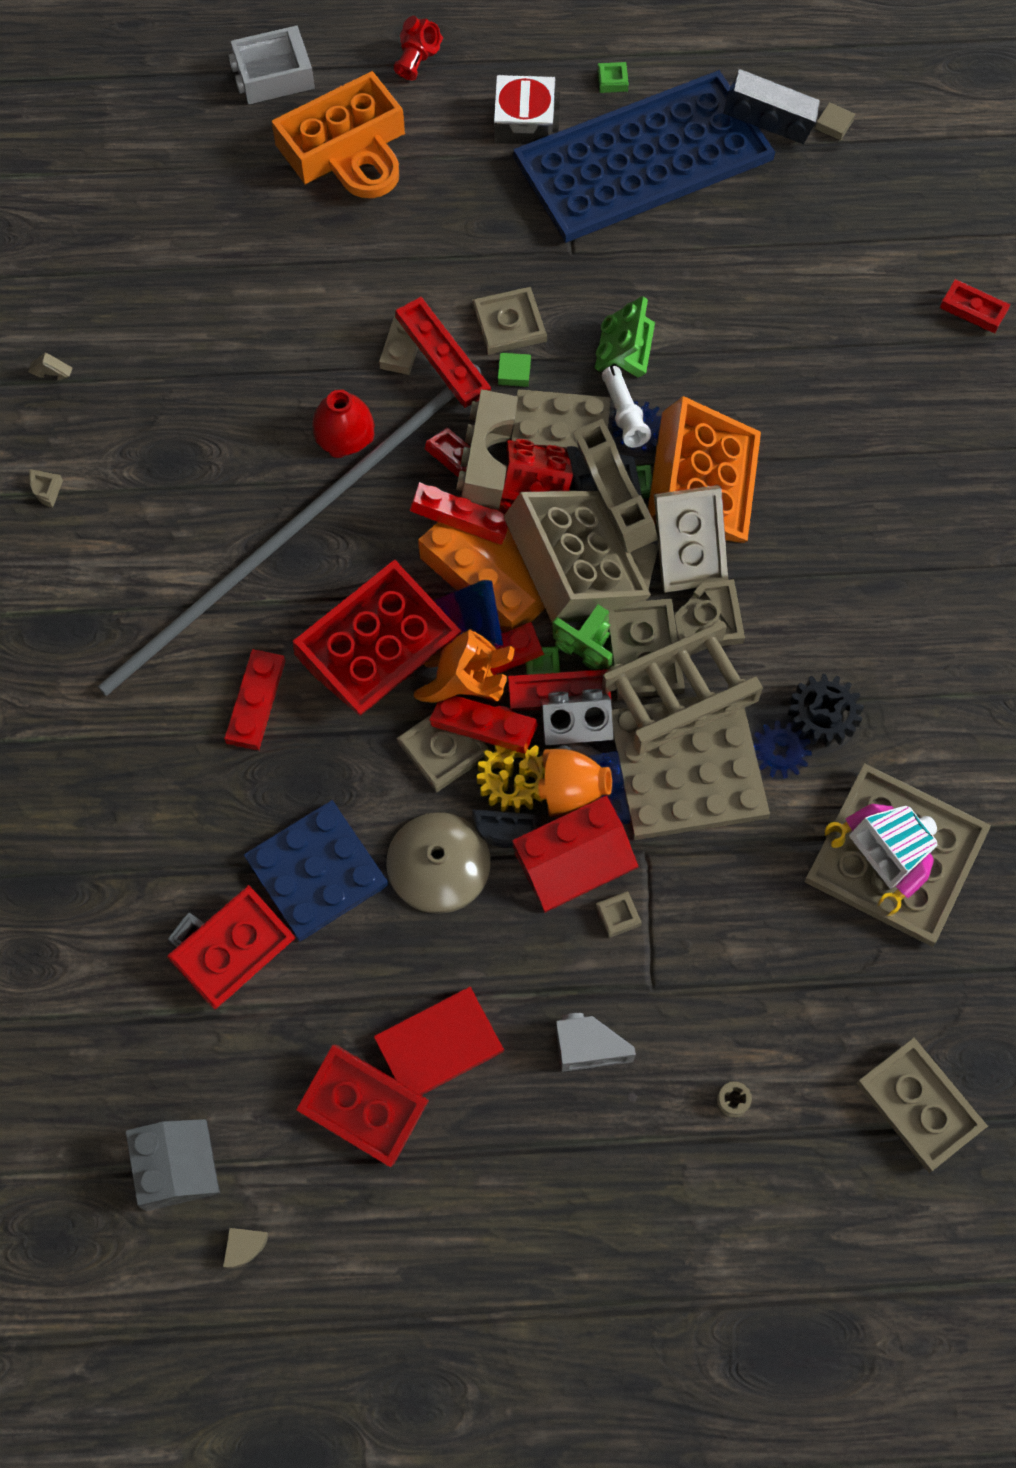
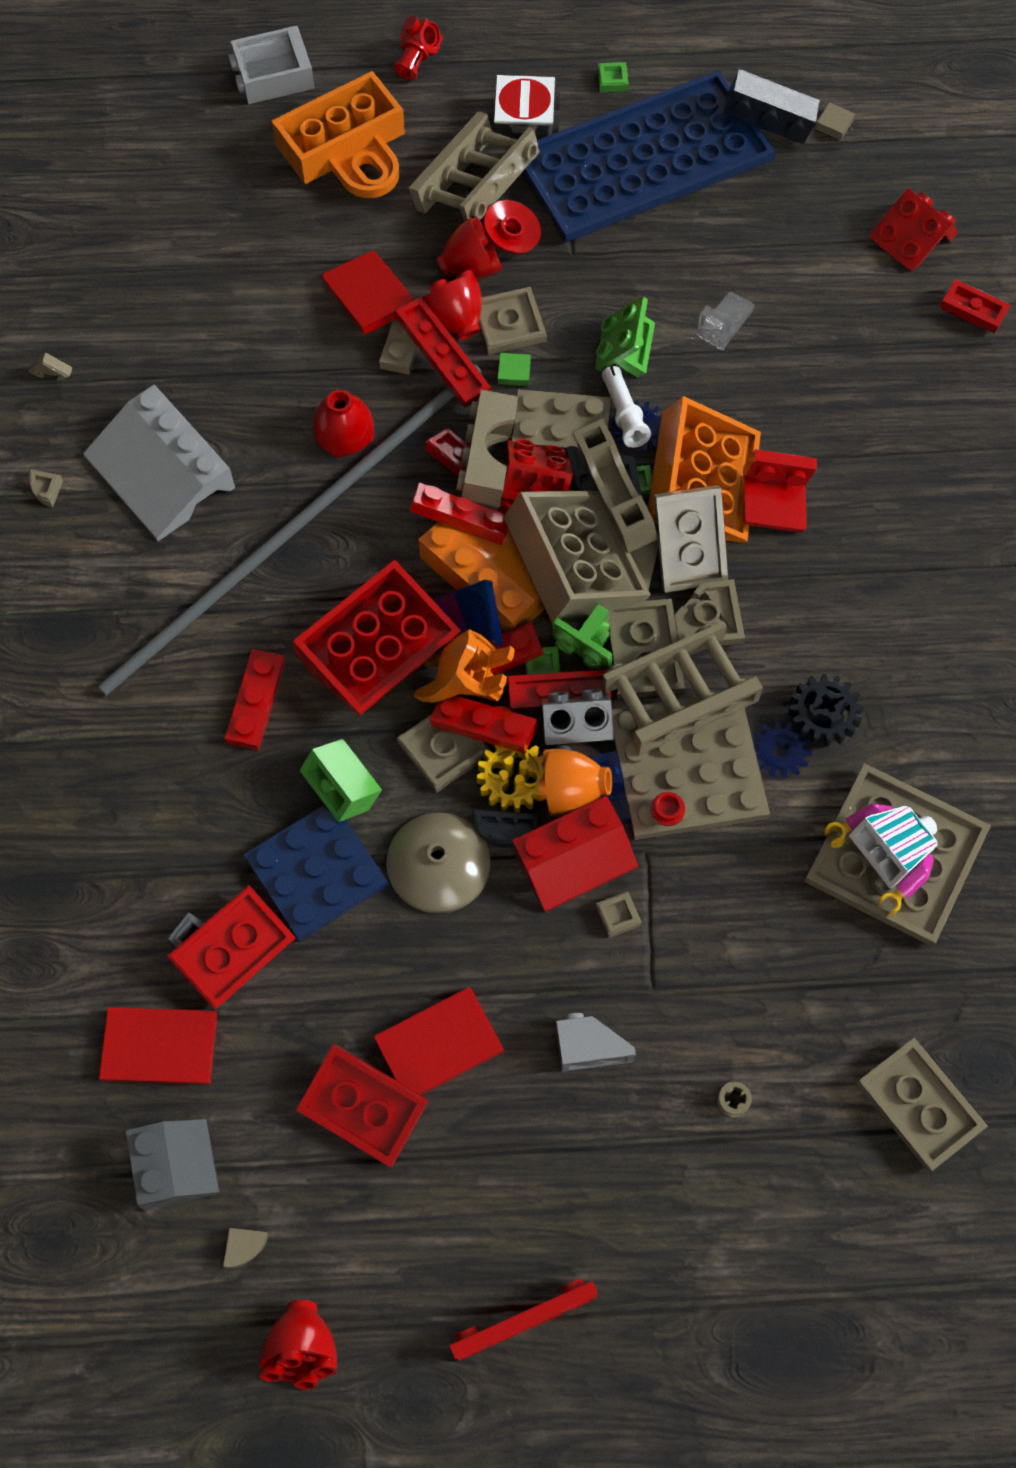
none -> light grey piece [83,384,235,541]
none -> red tile [99,1007,218,1085]
none -> red piece [259,1300,337,1390]
none -> bright green brick [300,739,382,822]
none -> red tile [321,250,415,335]
none -> dark tan fence [409,111,540,221]
none -> red piece [422,270,482,341]
none -> red piece [436,216,503,280]
none -> red plate [450,1278,598,1362]
none -> red dish [483,200,541,254]
none -> red plate [650,792,685,826]
none -> clear bracket [697,292,755,350]
none -> red bracket [743,449,817,533]
none -> red bracket [870,188,958,271]

